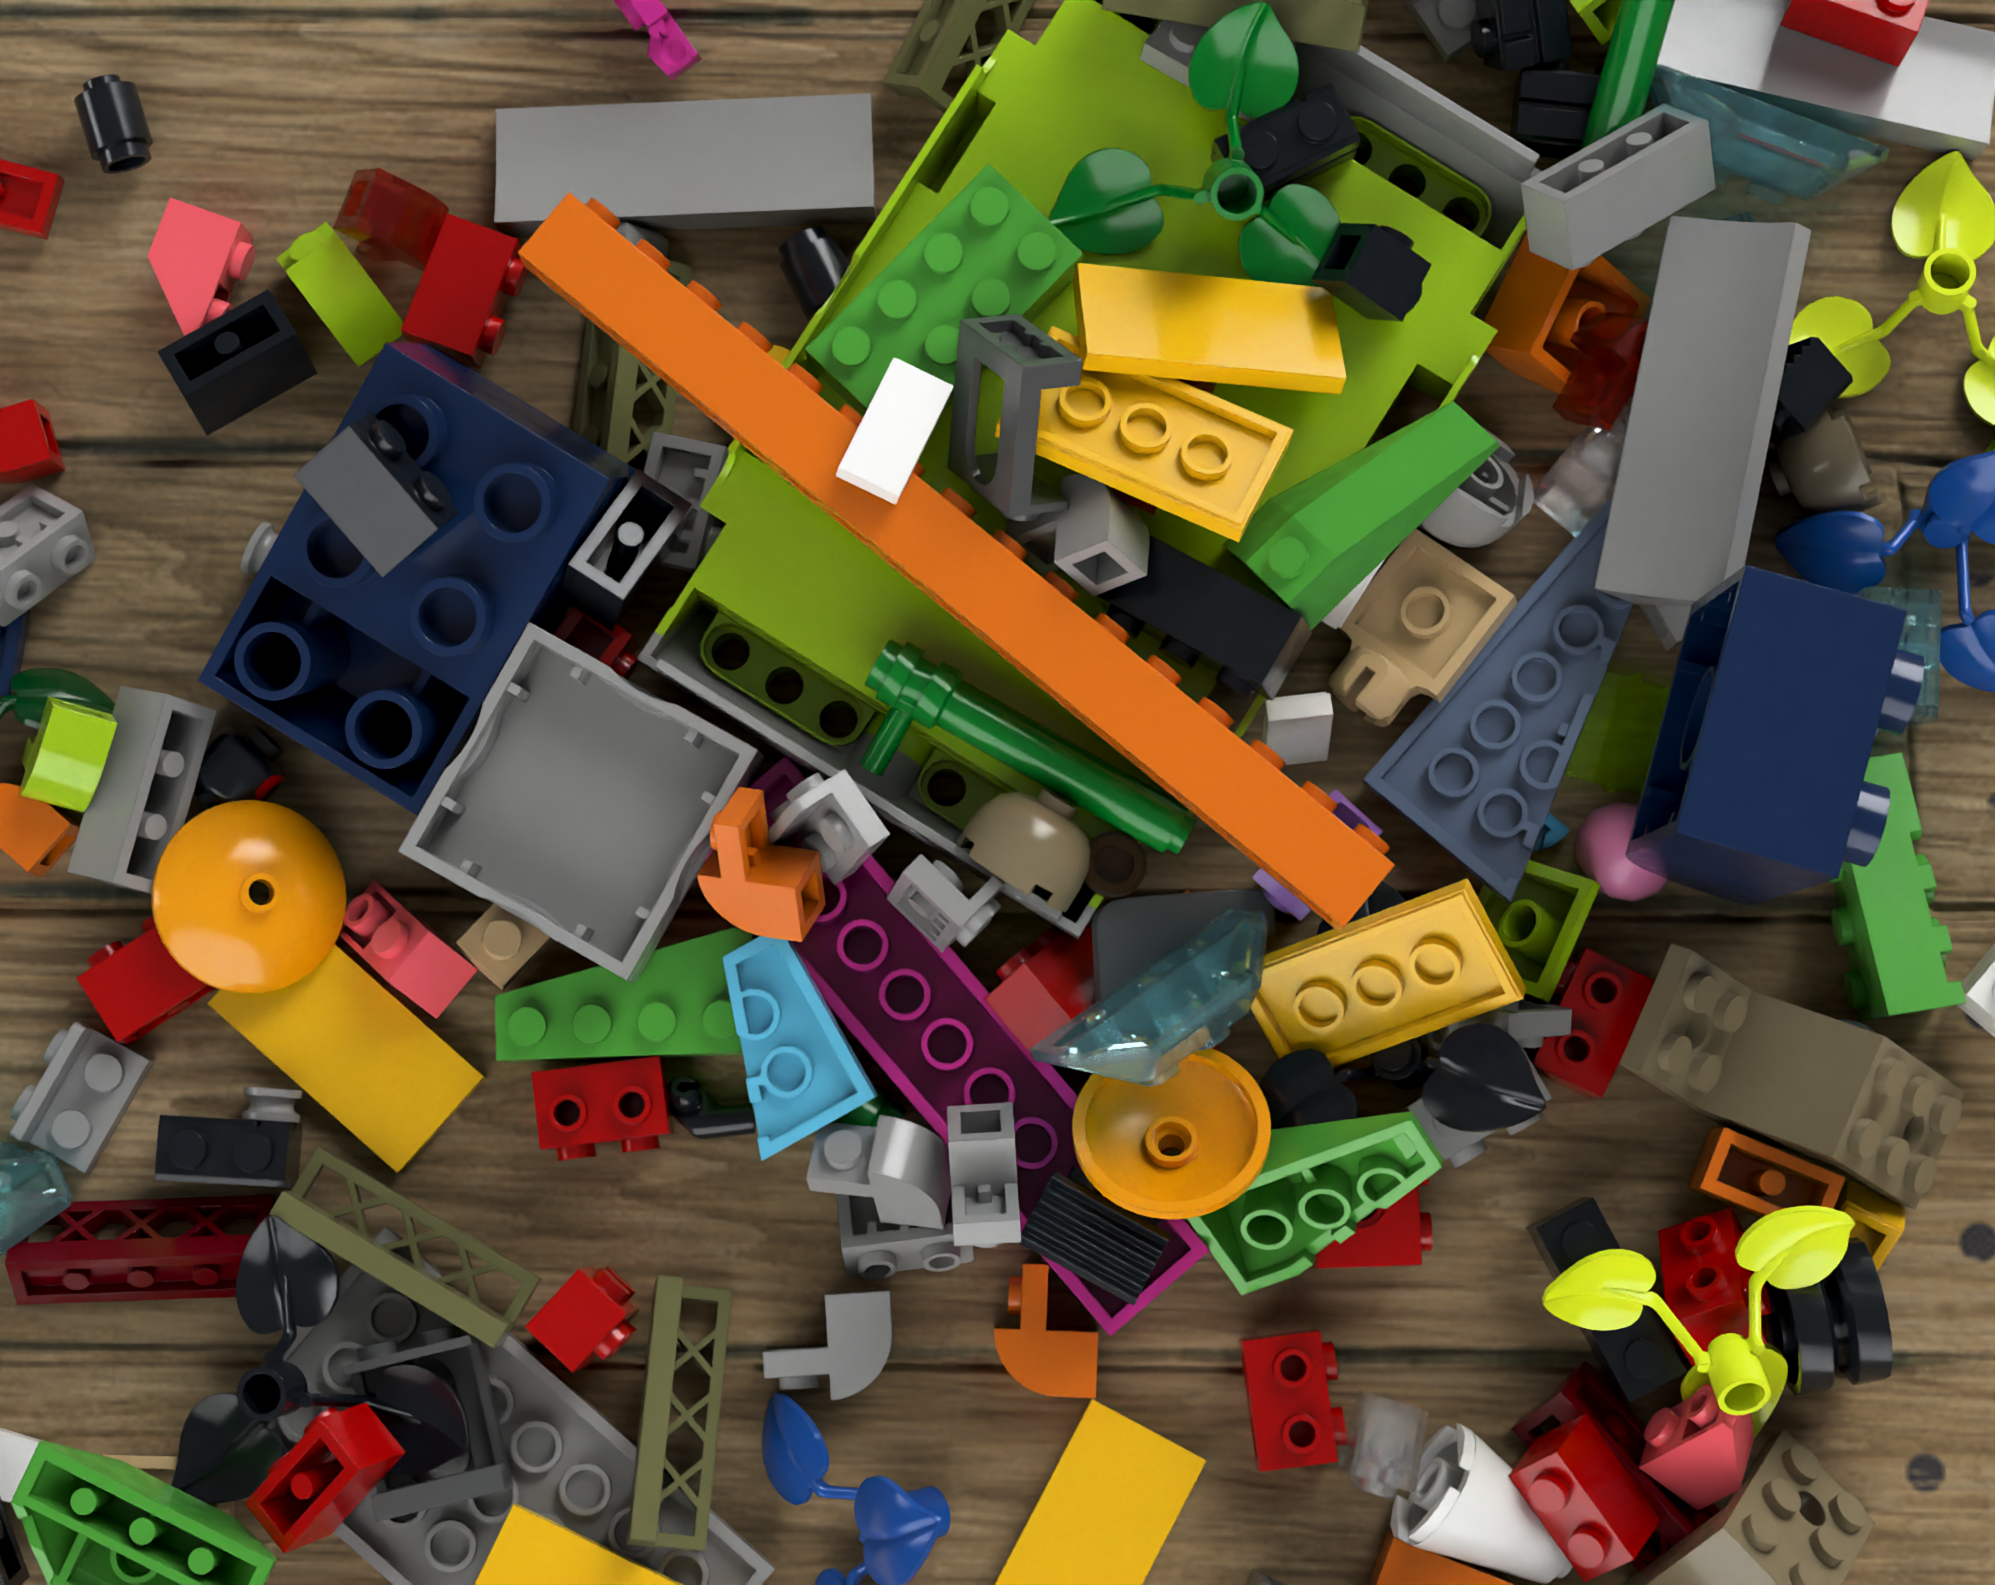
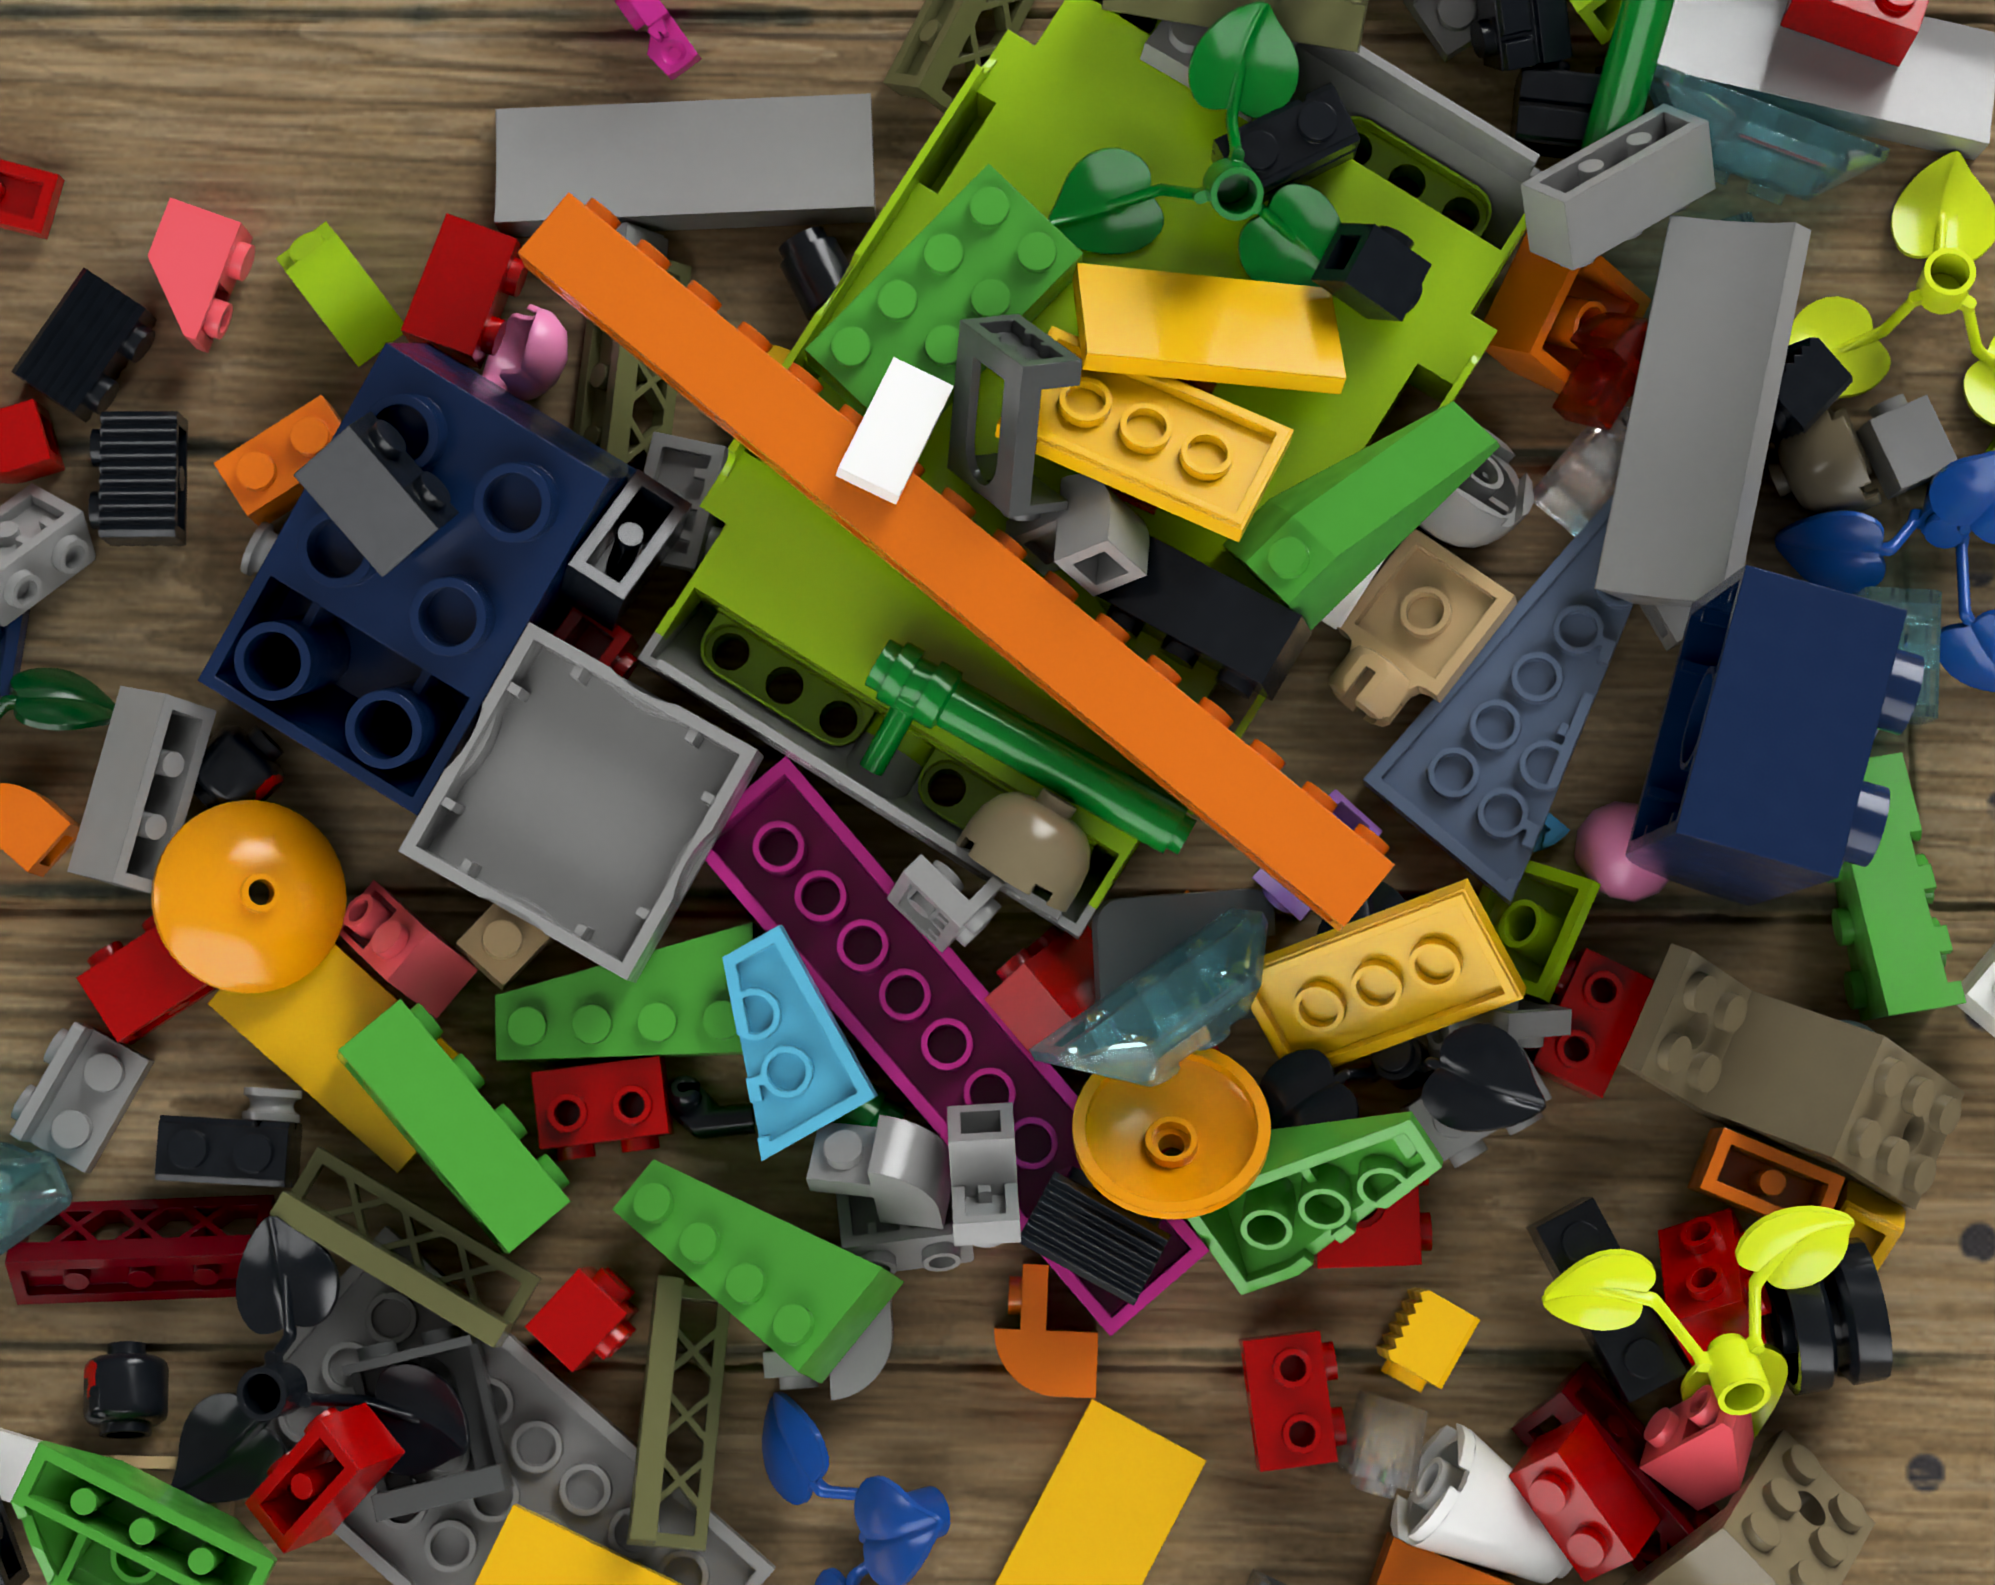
lime brick [18,696,118,813] -> none
black brick [74,74,153,174] -> none
black brick [157,289,317,436] -> none
clear red brick [333,168,449,271] -> none
orange brick [697,787,826,942] -> none
light grey bracket [768,769,890,885] -> none
dark brown tile [1084,831,1147,899] -> none
white tile [1262,692,1333,765] -> none
clear neon green piece [1564,672,1669,796] -> none
none -> black brick [11,268,157,423]
none -> black head [83,1341,169,1439]
none -> black brick [88,411,188,547]
none -> orange brick [213,394,342,526]
none -> bright green brick [337,999,570,1254]
none -> bright pink hair [482,304,568,401]
none -> bright green wedge [612,1159,904,1384]
none -> yellow brick [1376,1287,1480,1393]
none -> light grey brick [1856,394,1958,500]

